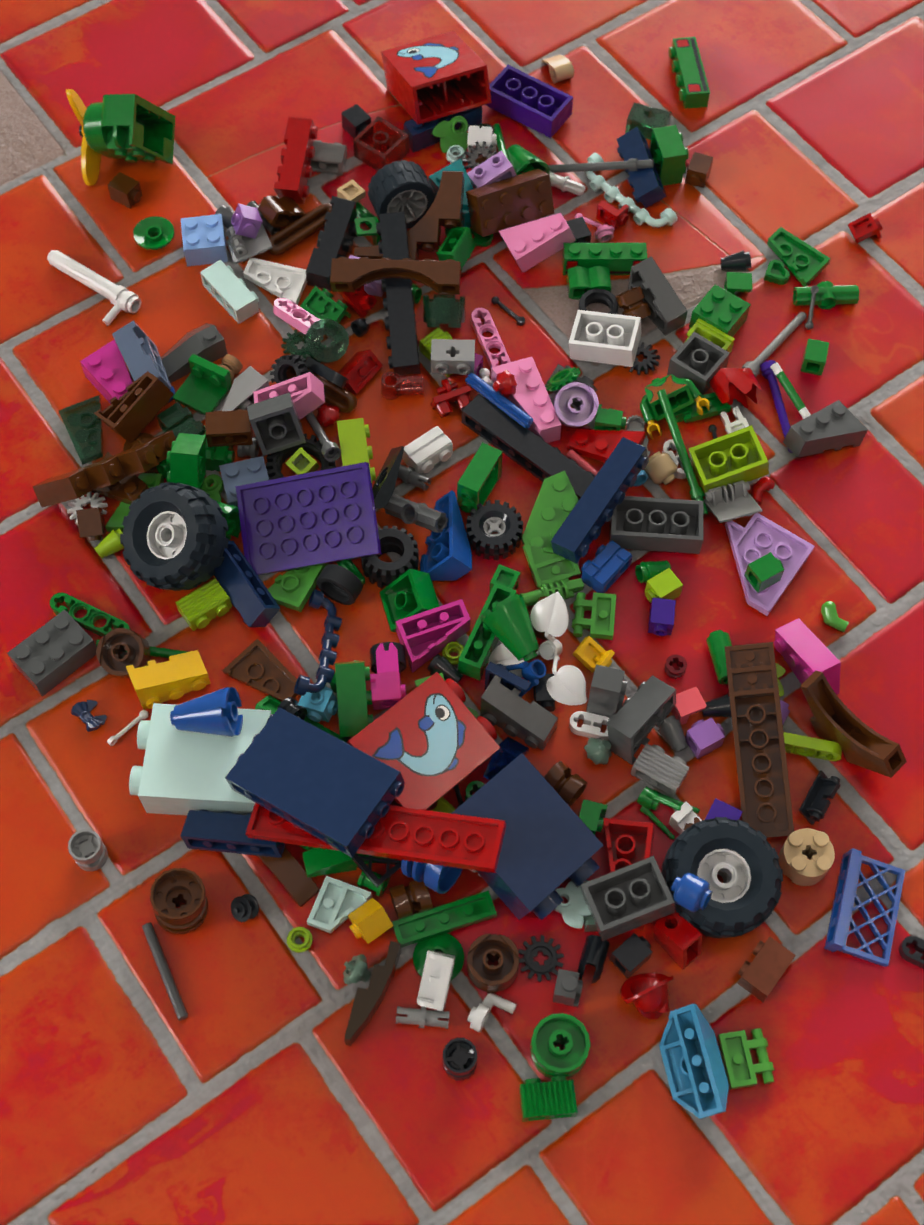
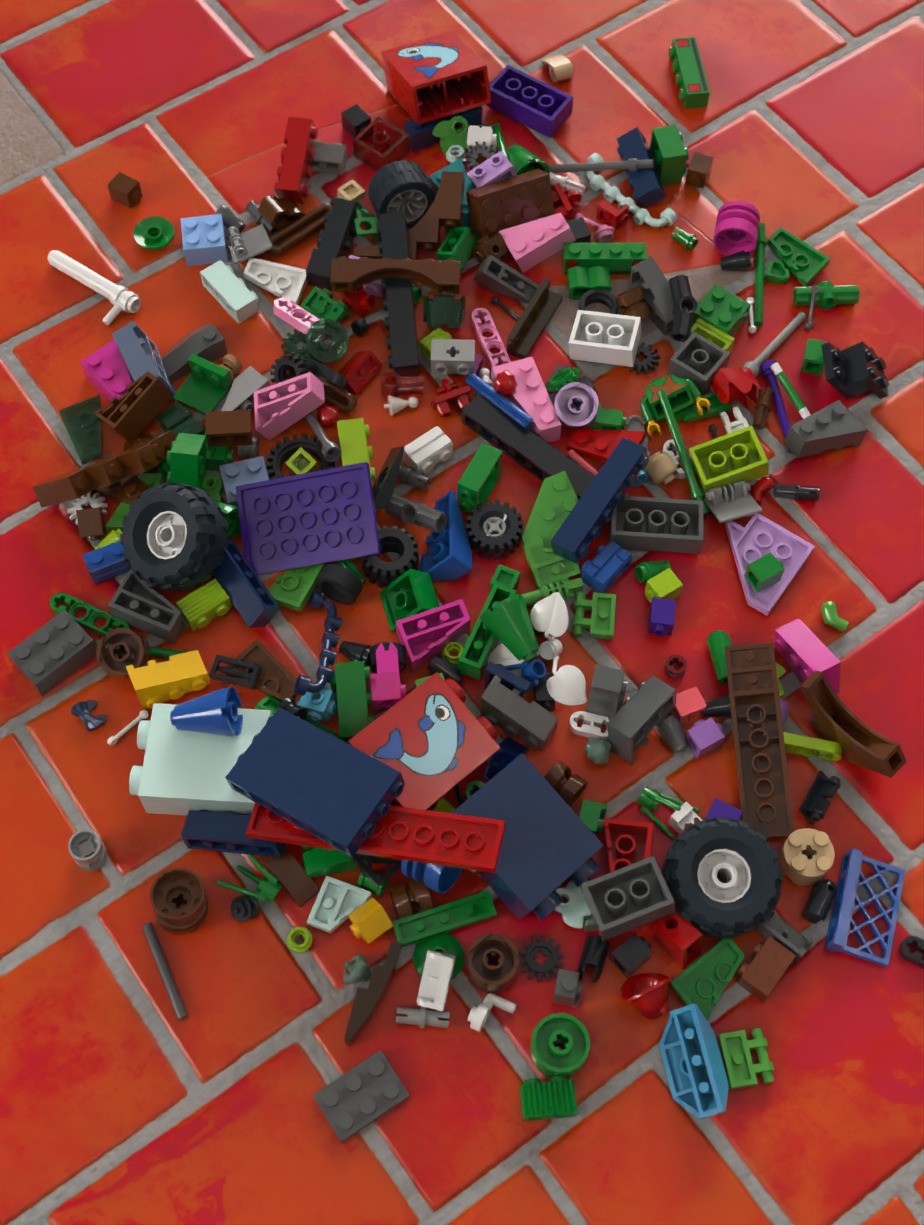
green brick [66,89,175,186] -> none
medium lavender brick [231,203,262,239] -> none
dark grey brick [247,392,306,456] -> none
black wheel [443,1038,477,1080] -> none
yellow bracket [572,636,615,673] -> none
clear green brick [625,102,671,140] -> none
light grey brick [631,743,690,798] -> none
blue head [671,873,712,912] -> none
green panel [724,272,752,294] -> none
red bracket [848,213,883,243] -> none
none -> blue brick [83,541,131,584]
none -> dark grey wedge [108,569,185,644]
none -> black tile [209,655,263,690]
none -> green plant [216,854,283,903]
none -> dark grey plate [313,1050,410,1143]
none -> black cone [339,641,371,666]
none -> white piece [384,395,419,416]
none -> reddish brown brick [472,233,510,263]
none -> dark grey slope [473,254,540,304]
none -> dark brown fence [507,278,563,359]
none -> red hips [552,183,582,220]
none -> black piece [669,275,697,342]
none -> green wing [669,938,745,1020]
none -> green pin [671,227,698,250]
none -> dark pink wheel [713,201,760,256]
none -> white hinge [746,297,757,334]
none -> reddish brown axle [753,386,773,429]
none -> green bar [754,223,767,327]
none -> dark grey hinge [755,910,814,964]
none -> black axle [773,484,819,501]
none -> black piece [802,879,837,924]
none -> black bracket [821,341,889,399]

